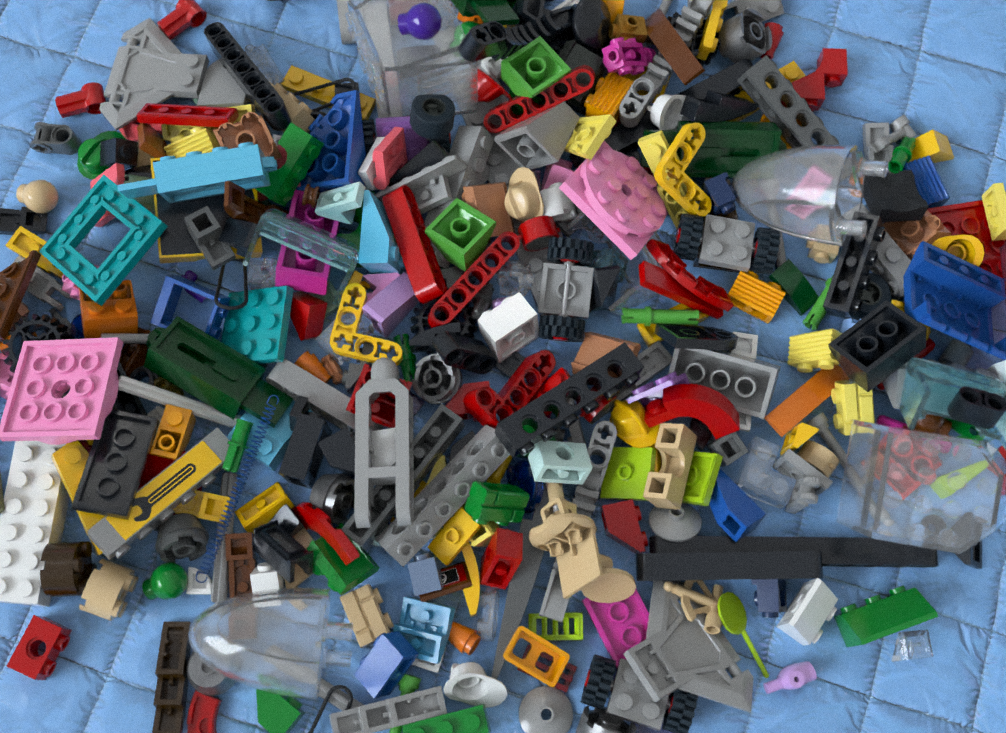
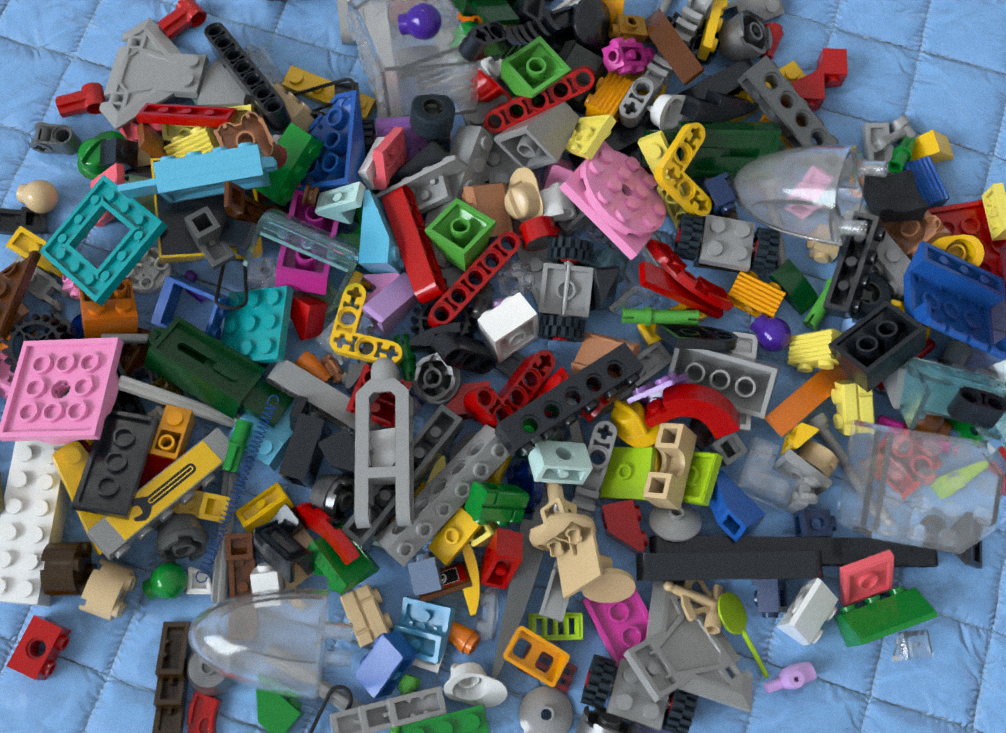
none -> white tile [124,246,172,295]
none -> dark purple piece [749,313,791,352]
none -> dark blue brick [793,509,837,537]
none -> coral plate [839,549,894,607]

